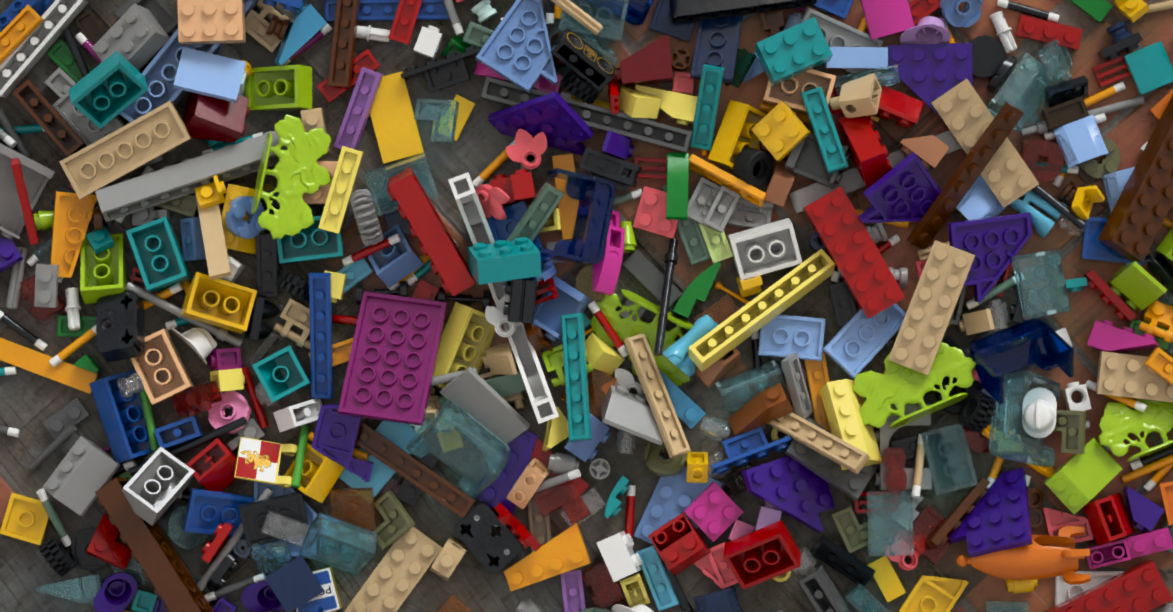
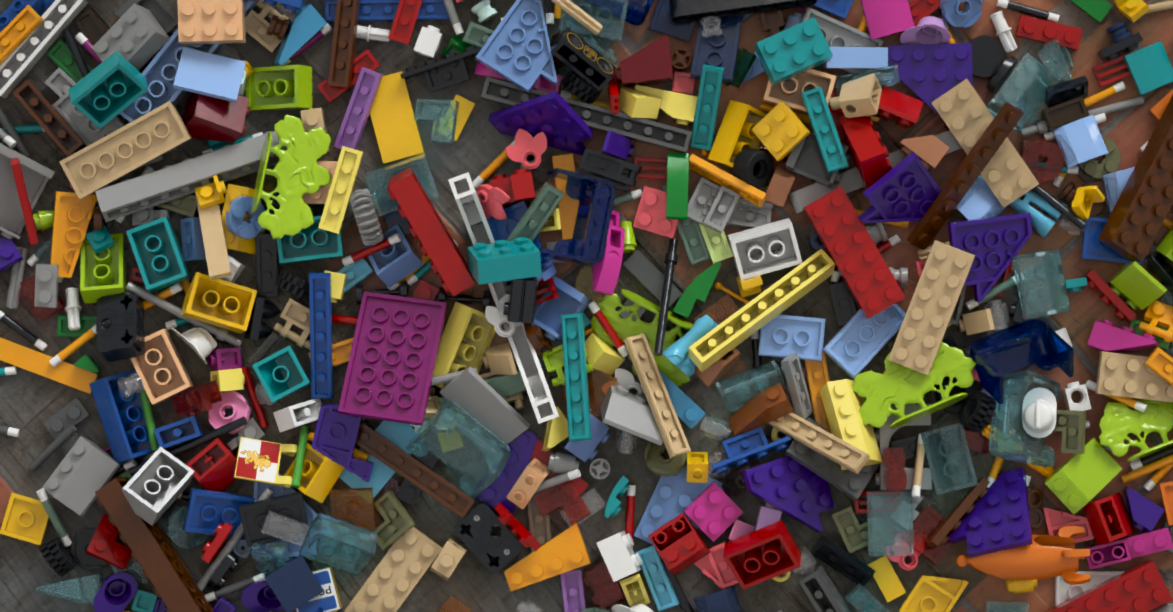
none -> clear plate [700,16,722,38]

